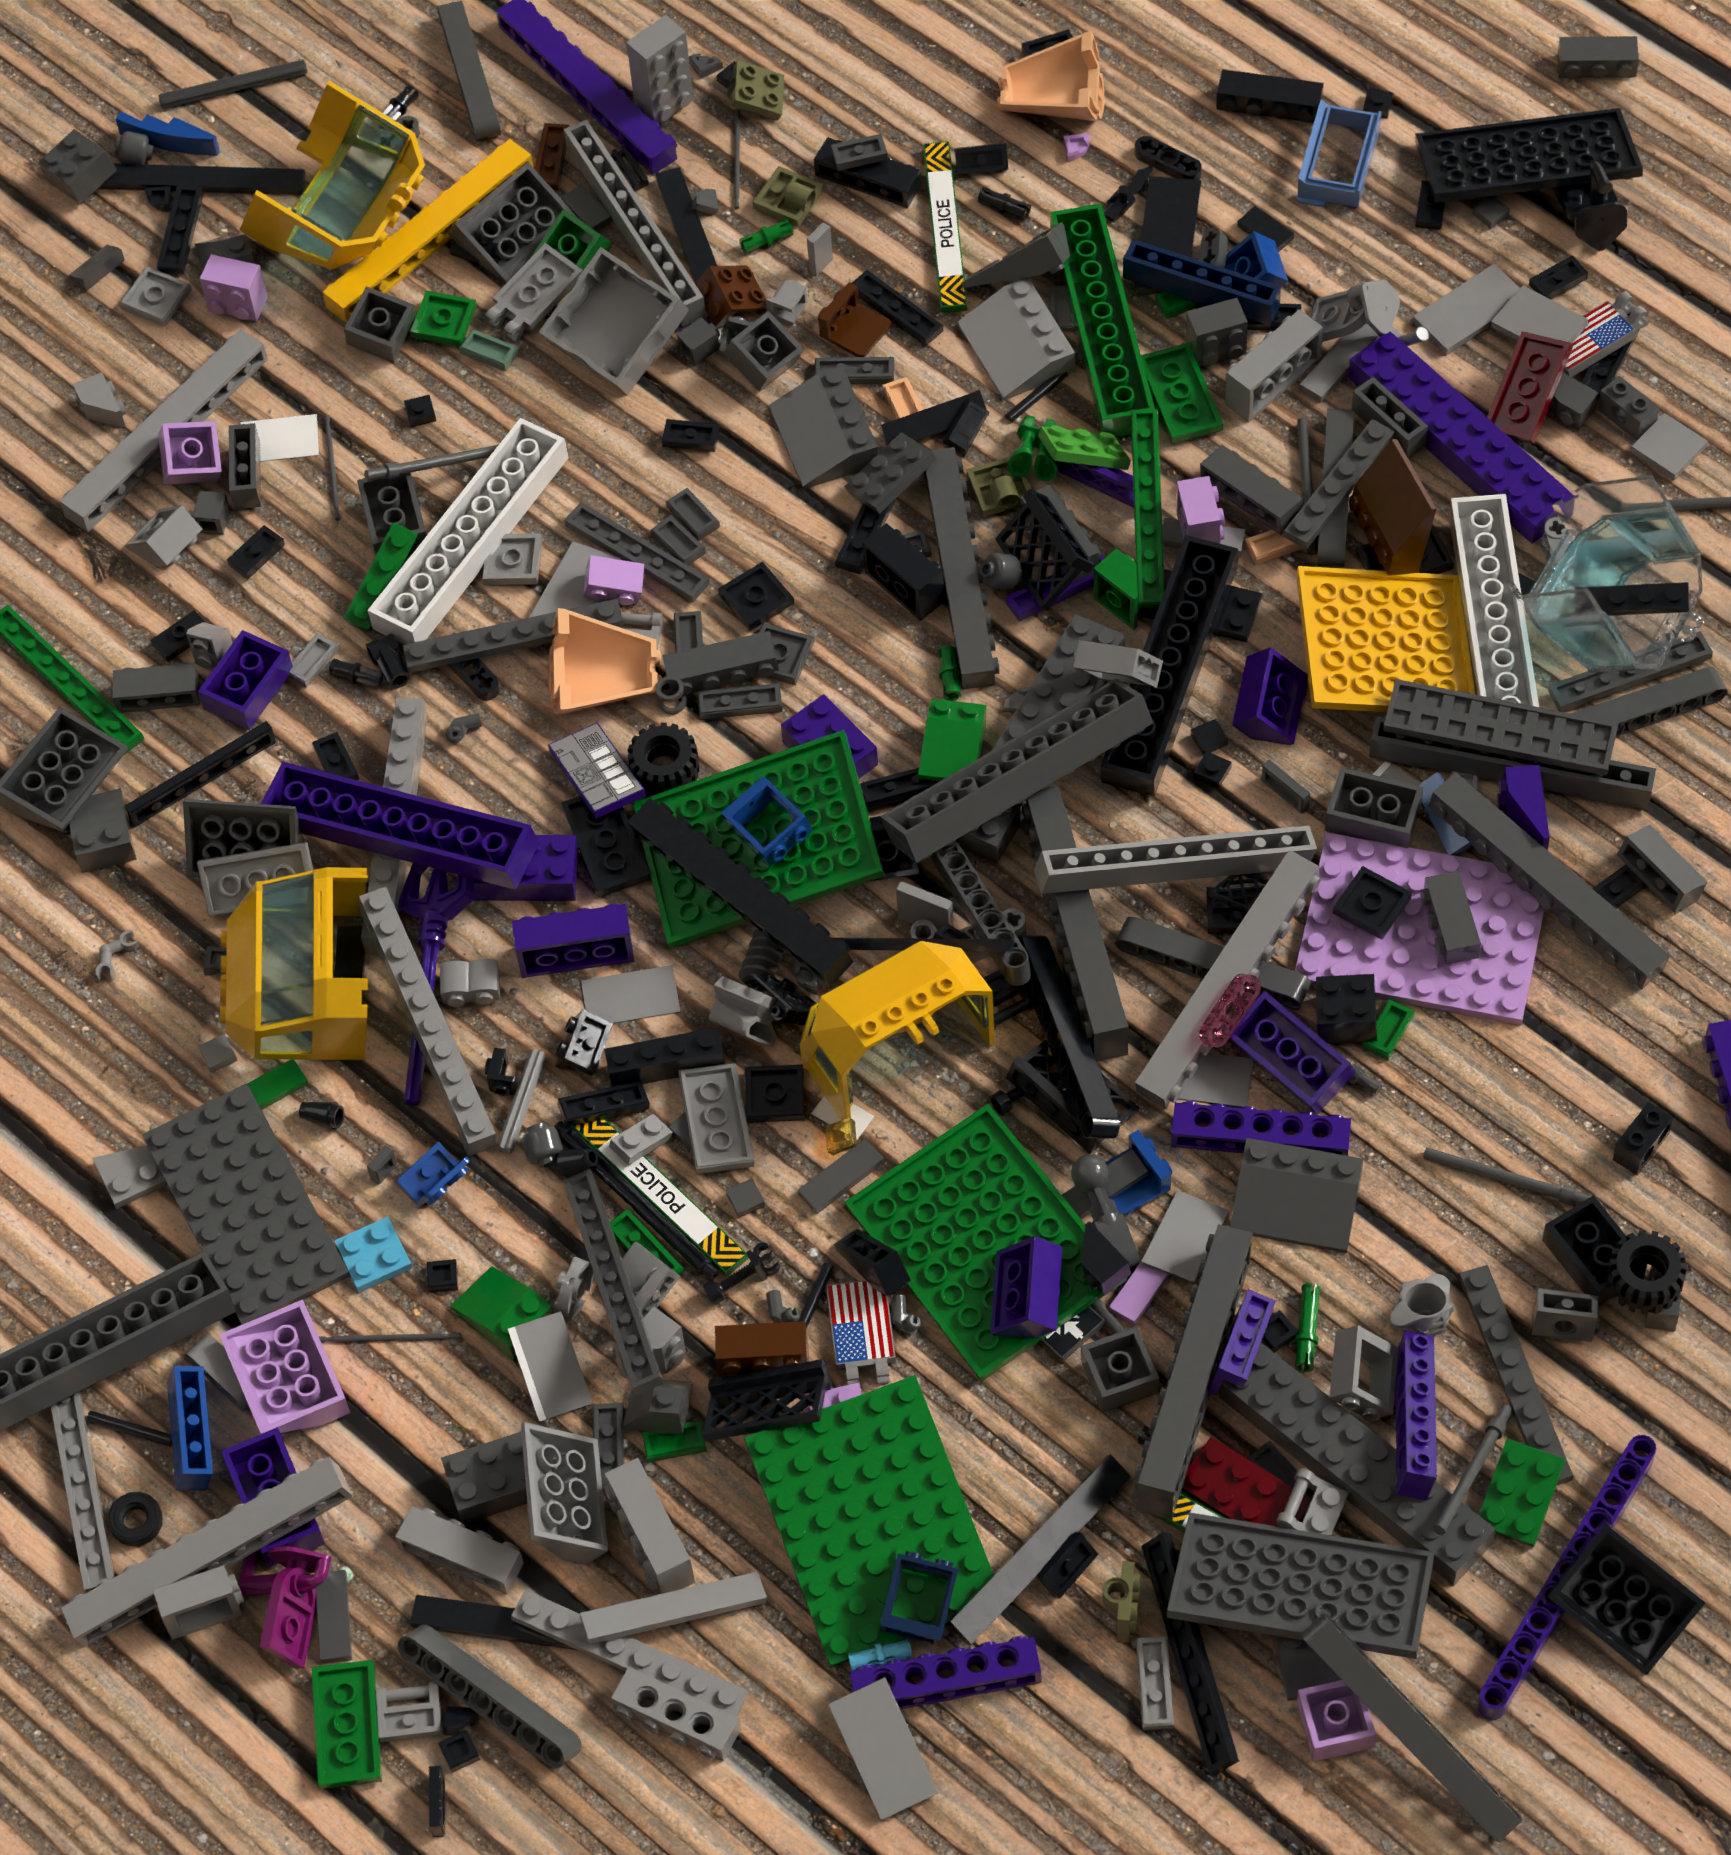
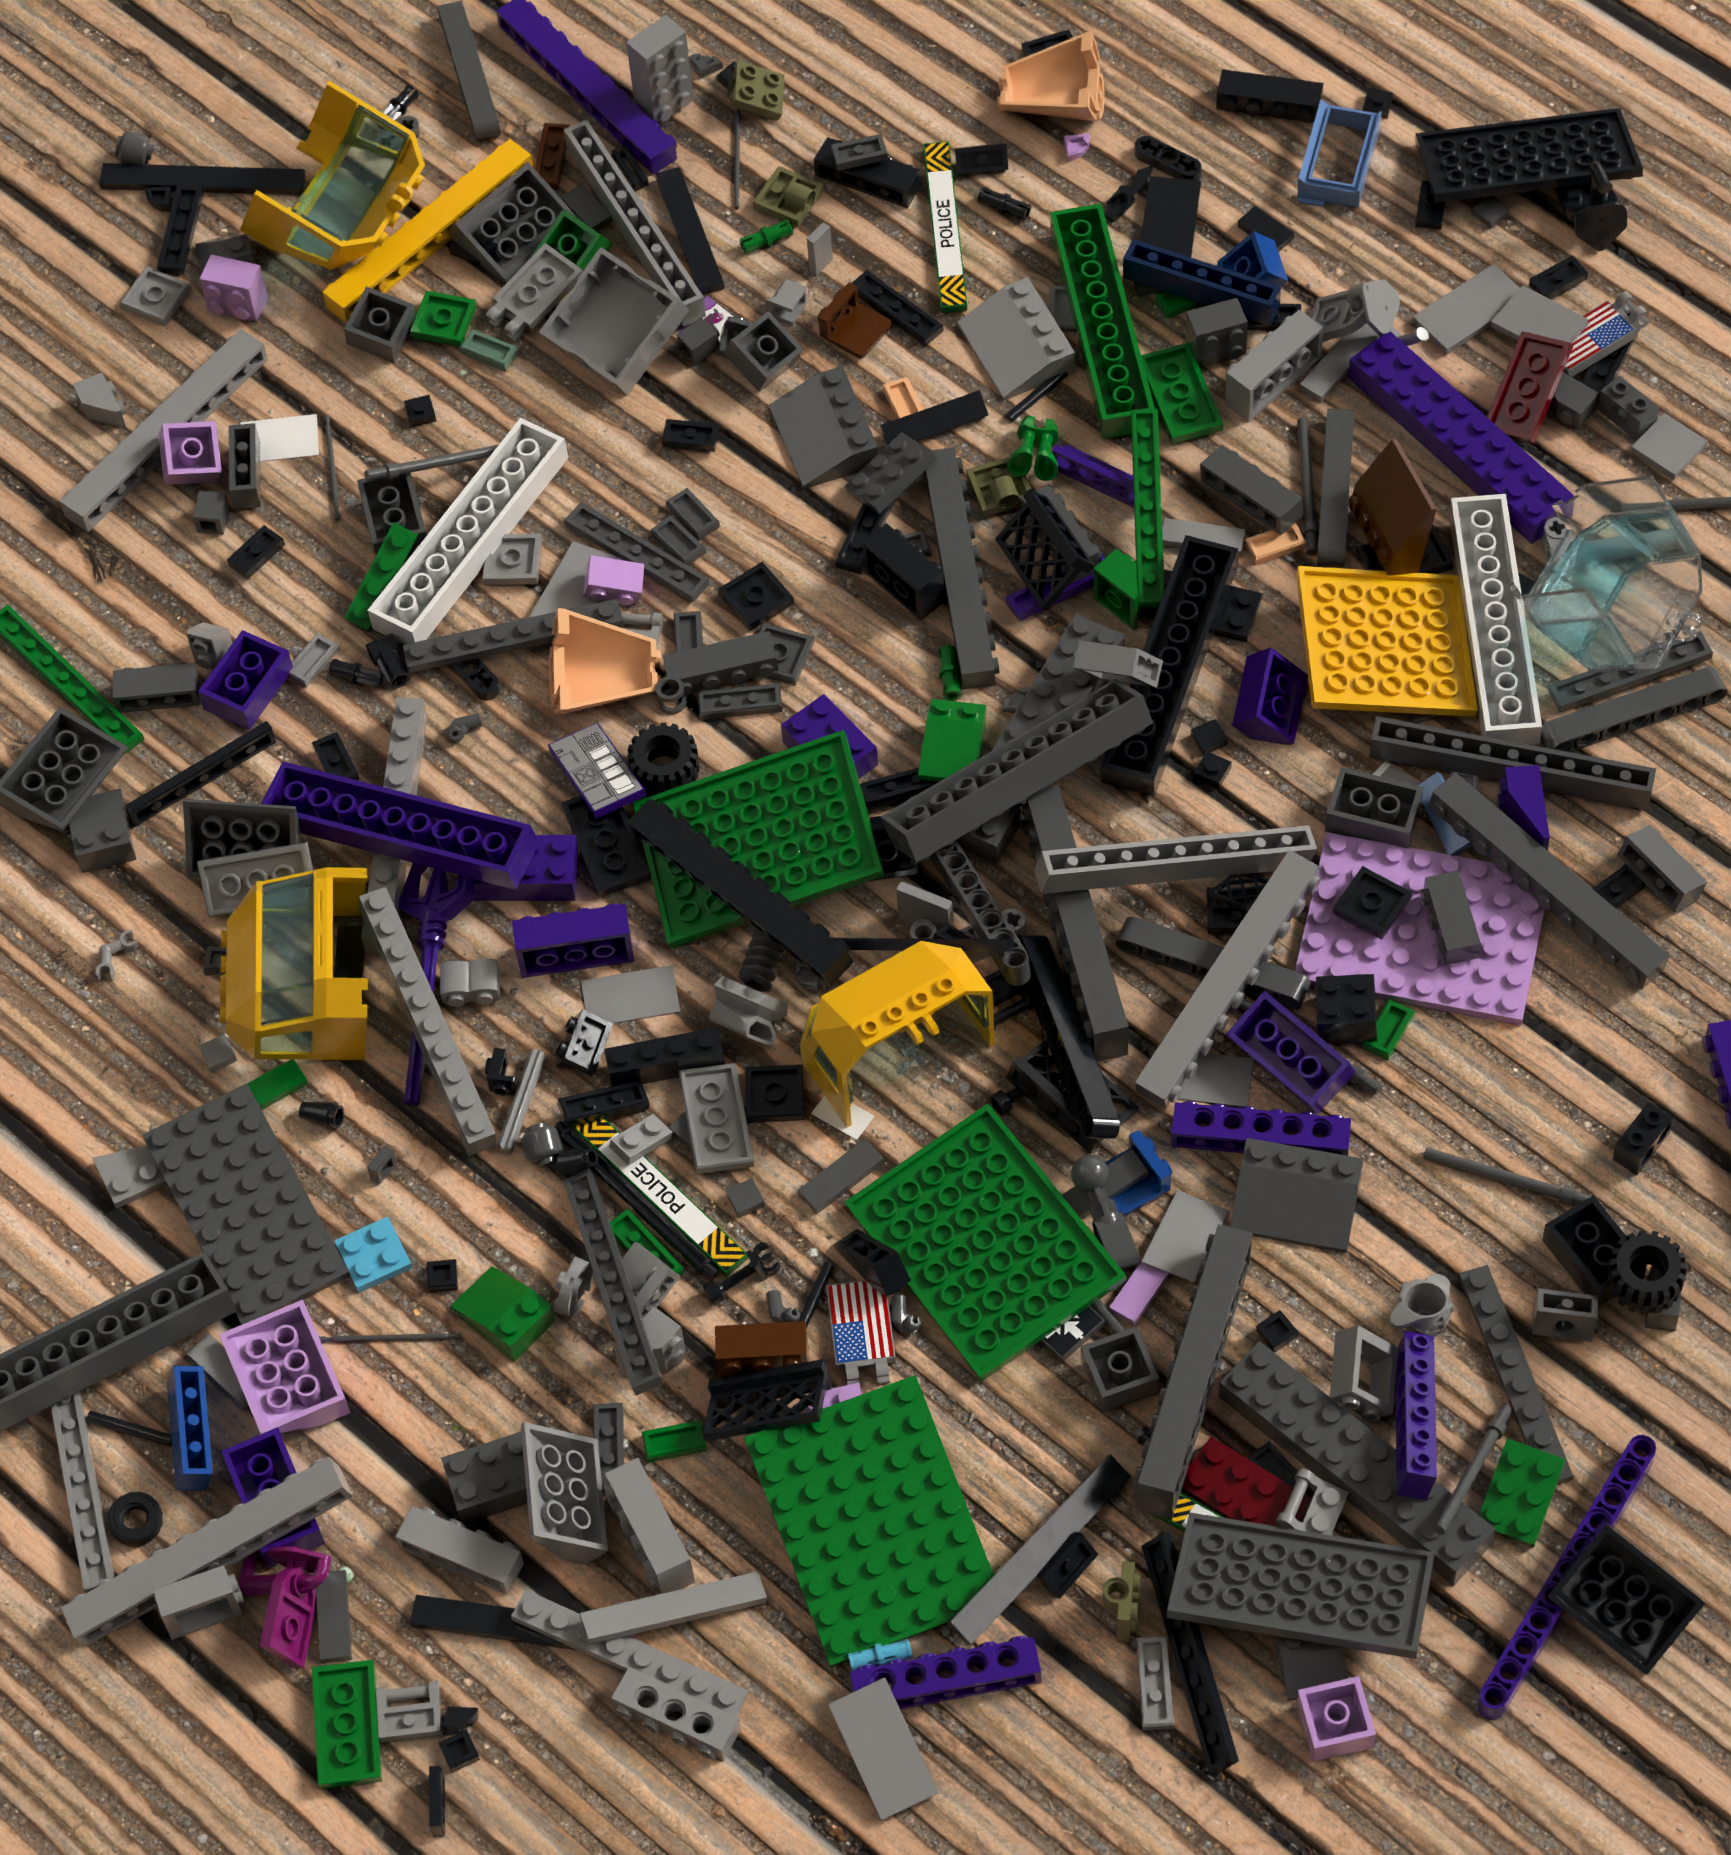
dark grey brick [38,129,117,204] -> none
dark grey slope [69,245,125,291] -> none
blue slope [115,112,220,156] -> none
light grey slope [125,505,202,567] -> none
black plate [150,610,206,662] -> none
dark grey axle [159,59,307,109] -> none
blue bracket [395,1141,470,1208] -> none
dark grey beam [398,1625,582,1768] -> none
light grey sticker [508,1311,592,1421] -> none
dark grey slope [623,1379,693,1435] -> none
dark grey tile [692,189,719,215] -> none
reddish brown bracket [695,265,766,328] -> none
blue window [721,776,813,867] -> none
black hinge [753,974,816,1026] -> none
dark grey tile [814,357,894,384] -> none
clear yellow tile [825,1117,857,1156] -> none
dark blue window [879,1551,959,1646] -> none
black tile [942,398,990,457] -> none
dark grey wedge [961,222,1070,288] -> none
dark grey head [981,553,1023,589] -> none
dark purple slope [990,1236,1062,1338] -> none
bright green plate [1038,425,1131,470] -> none
black slope [1082,1221,1131,1296] -> none
lavender brick [1176,476,1225,544] -> none
dark grey beam [1199,228,1228,268] -> none
clear pink beam [1199,973,1261,1047] -> none
dark purple fence [1208,1289,1276,1395] -> none
dark grey tile [1262,760,1310,814] -> none
dark grey plate [1284,419,1395,549] -> none
green pin [1294,1283,1321,1372] -> none
dark grey beam [1301,1612,1523,1842] -> none
dark grey brick [1352,377,1428,458] -> none
dark grey plate [1383,679,1619,776] -> none
dark grey brick [1557,36,1639,78] -> none
black plate [1576,582,1689,617] -> none

